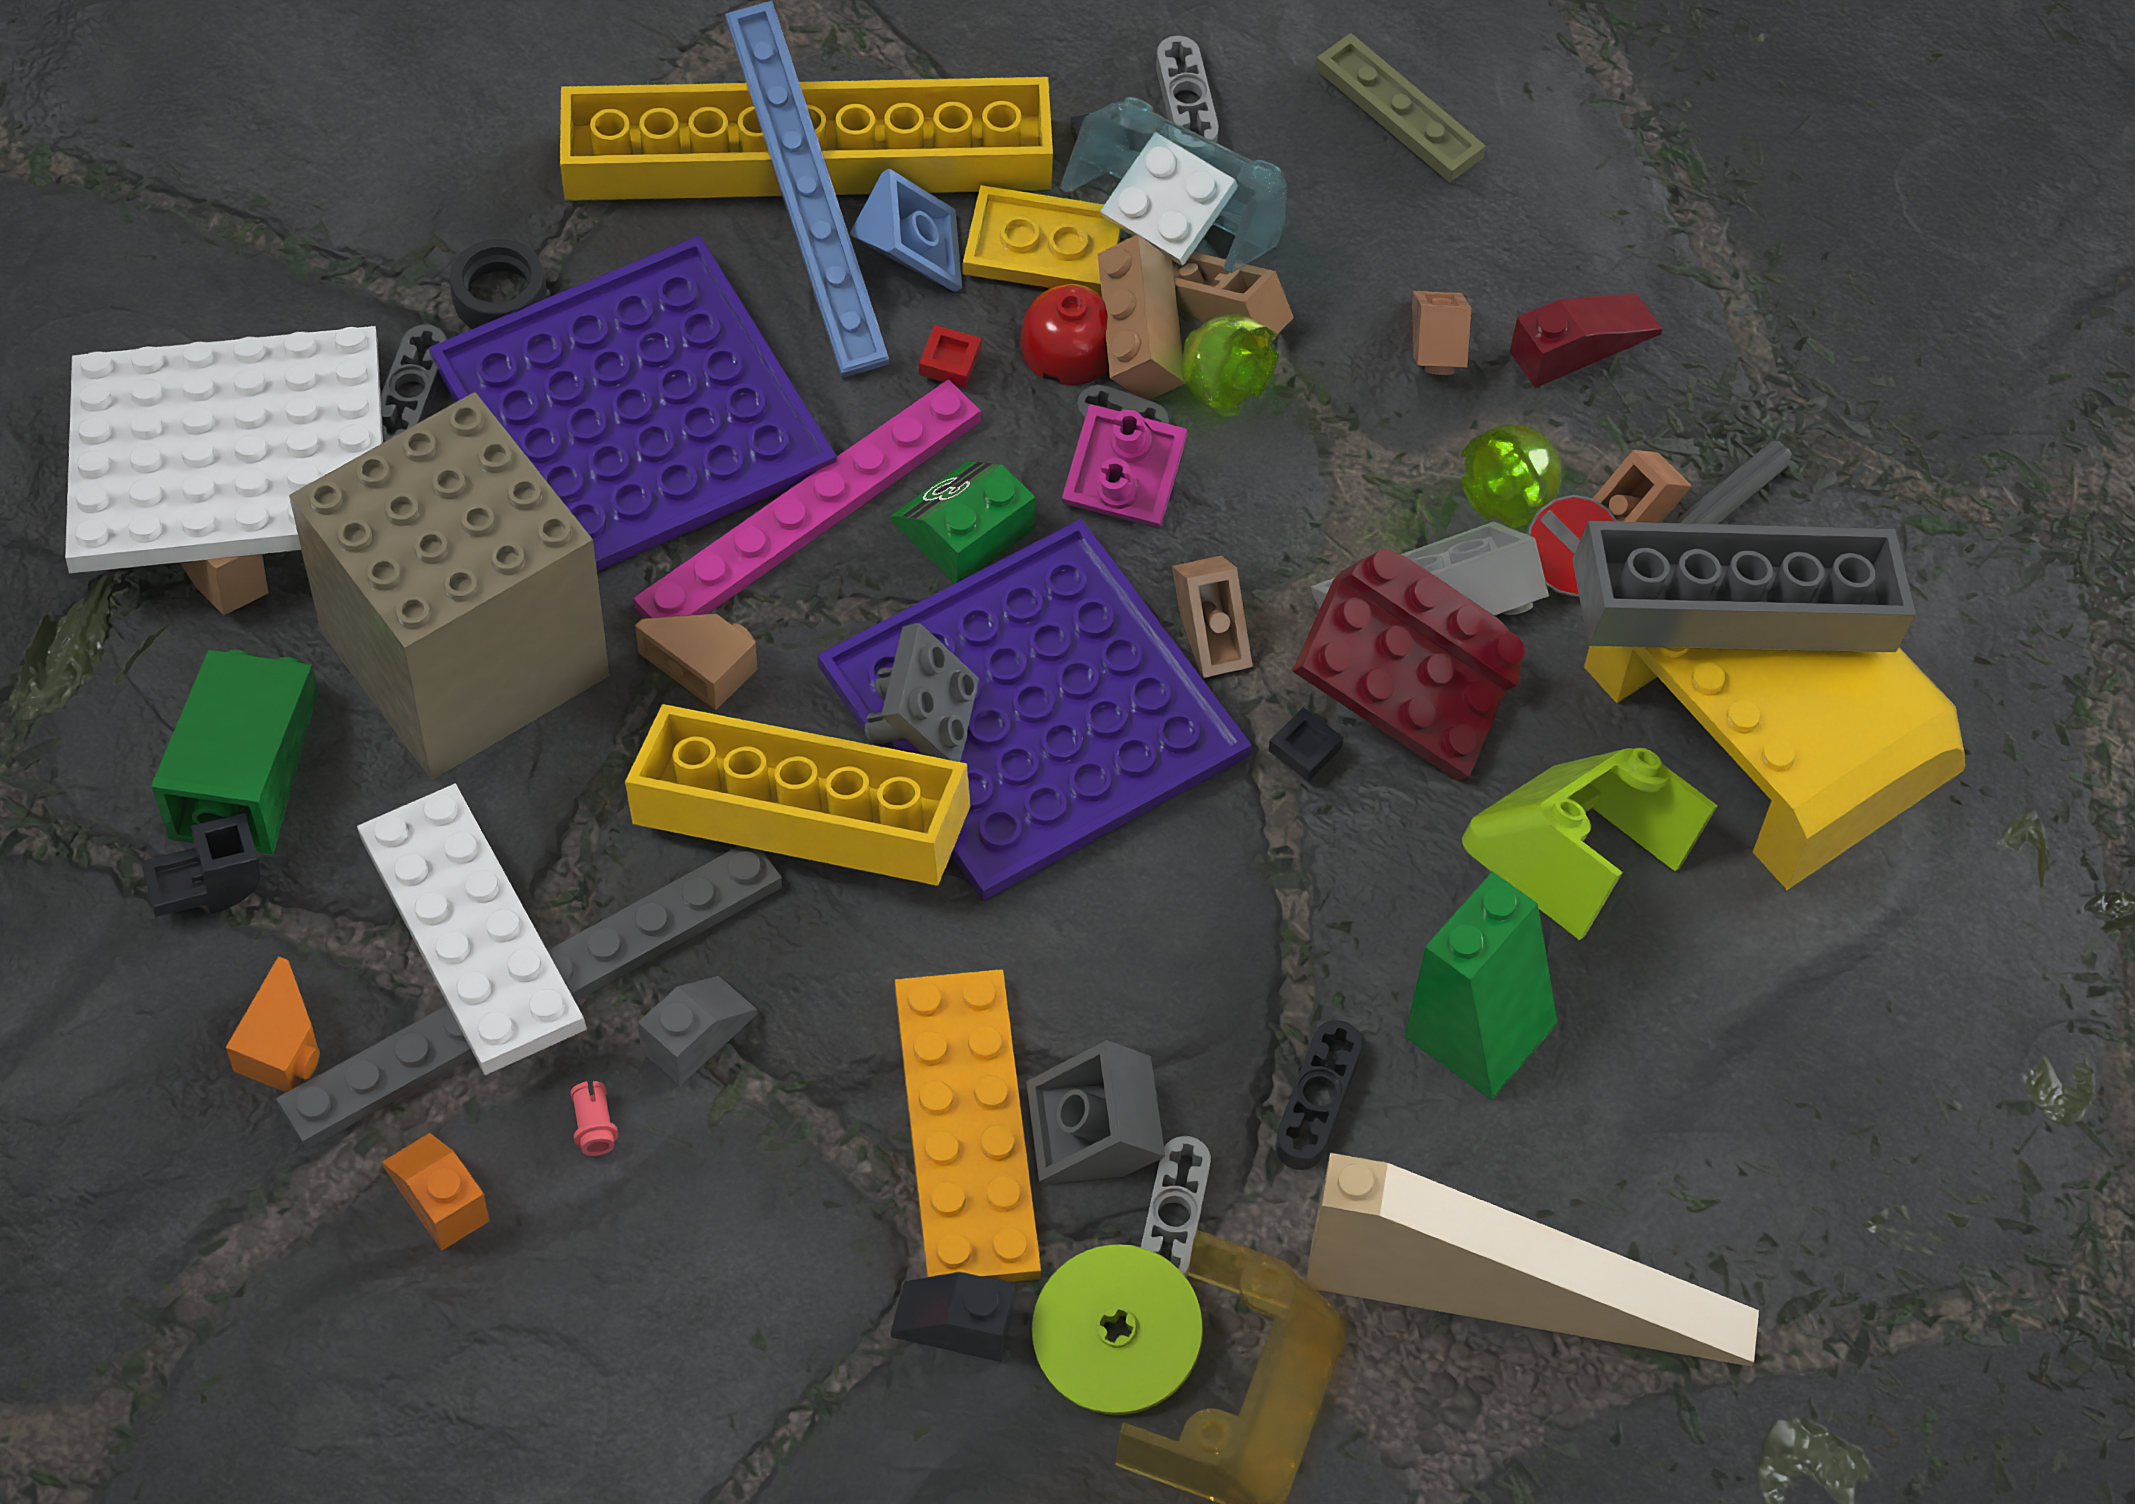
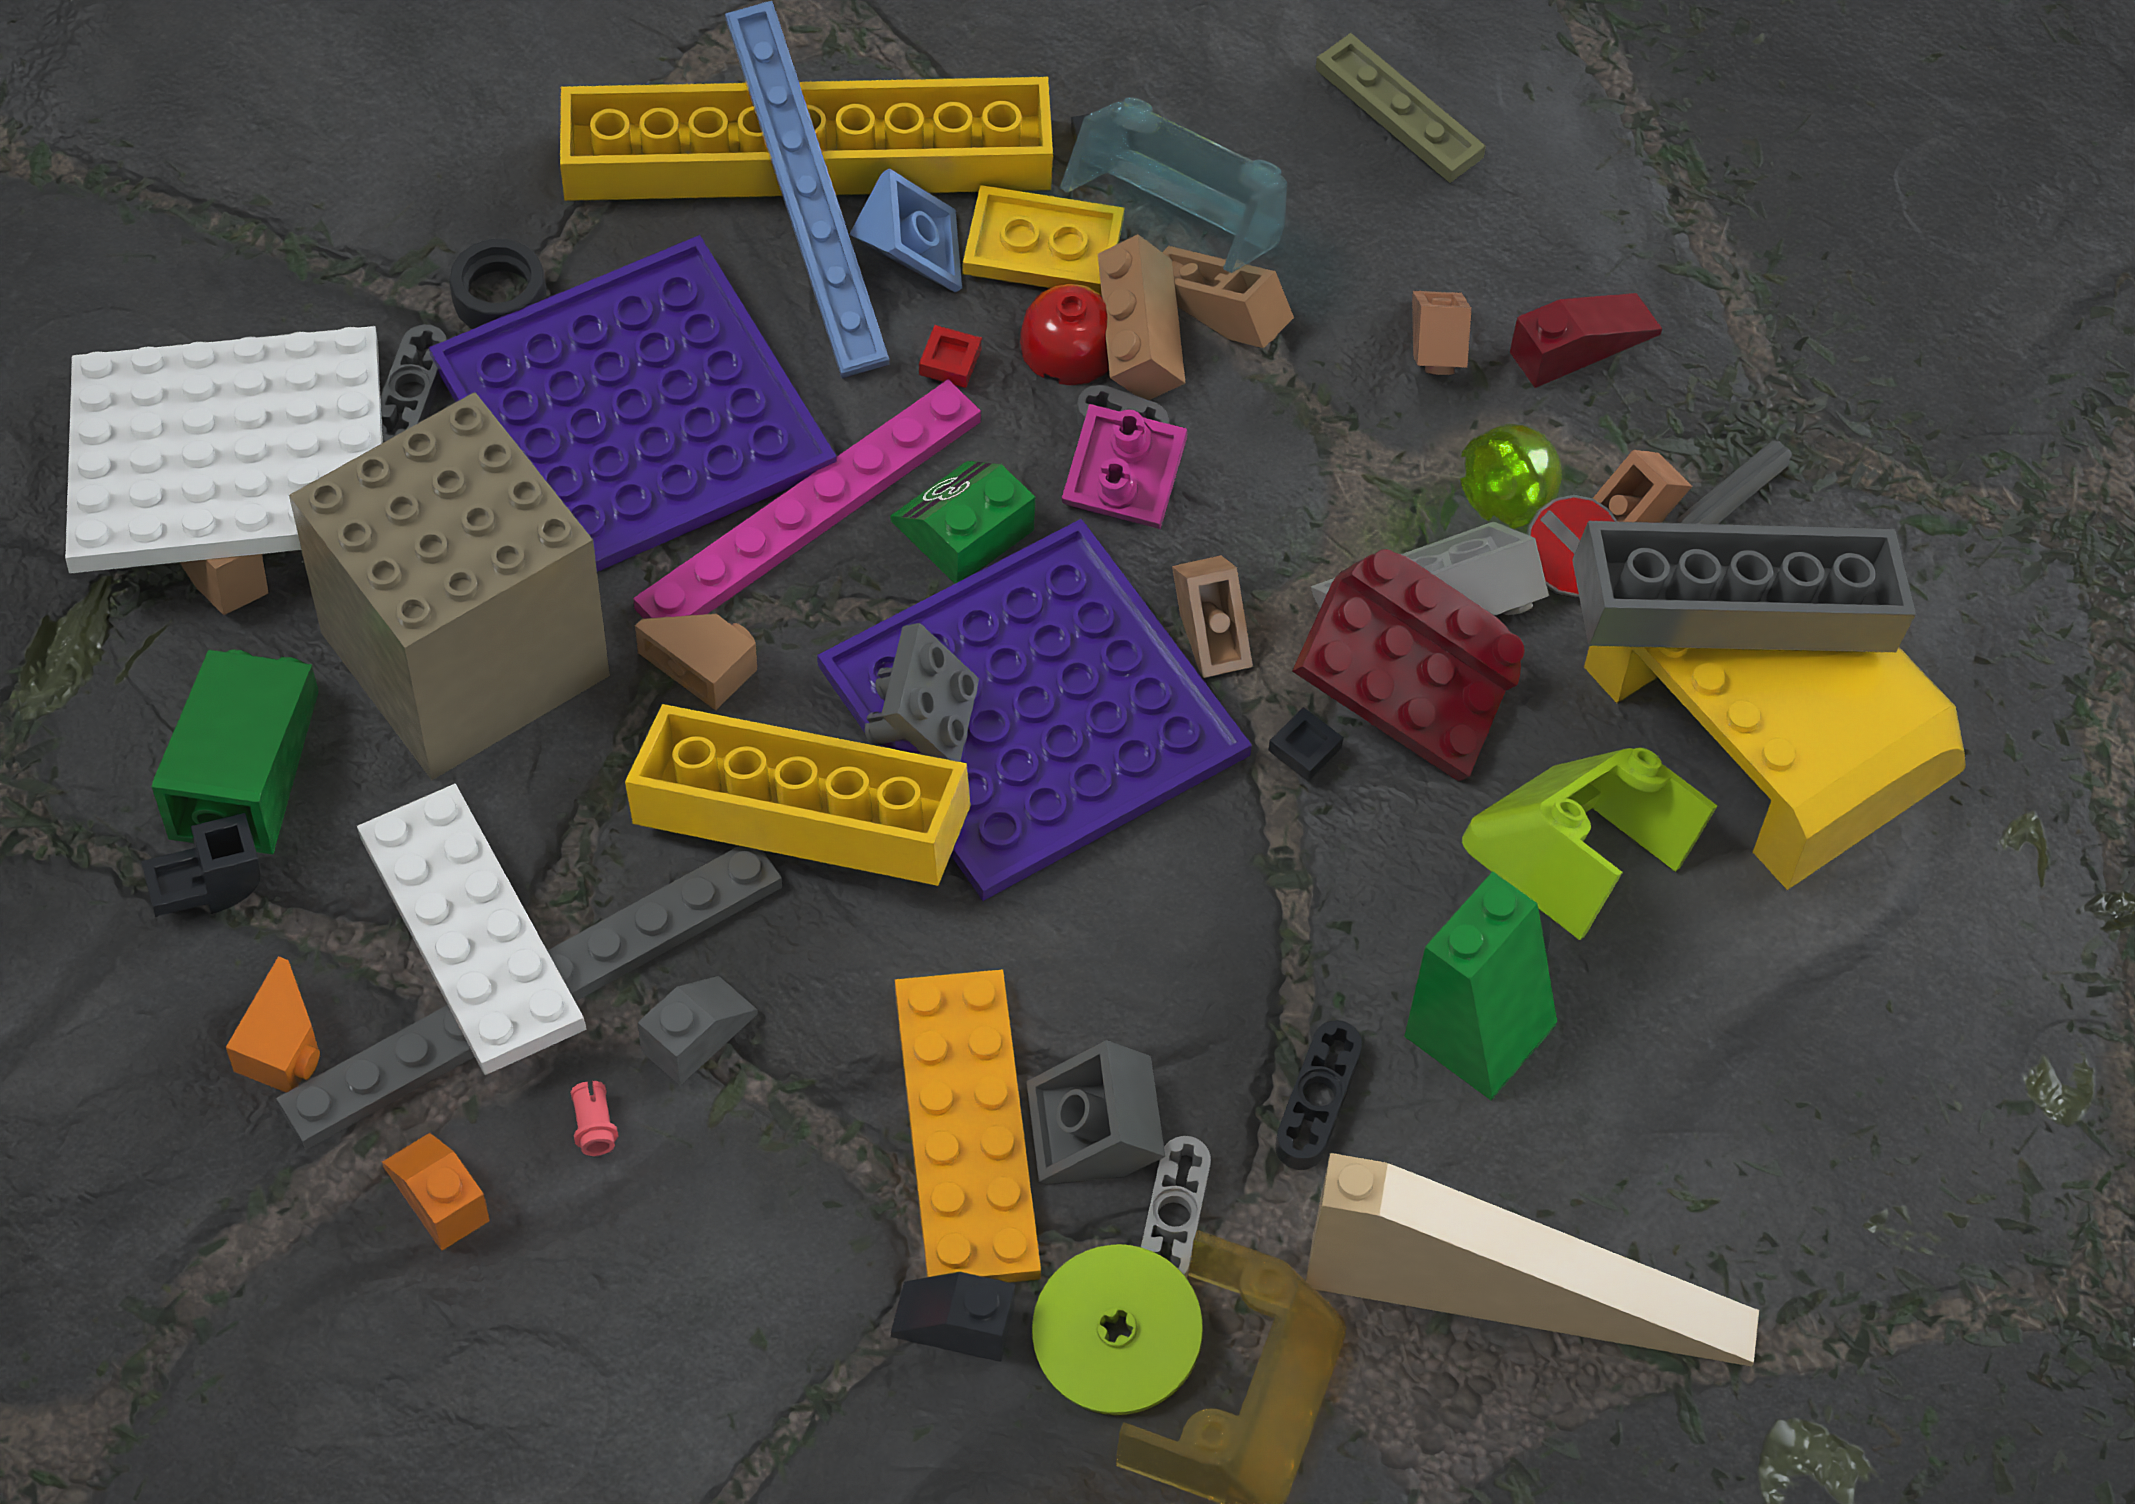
white plate [1100,132,1238,266] -> none
light grey beam [1156,36,1219,159] -> none
clear neon green cylinder [1182,313,1279,417] -> none

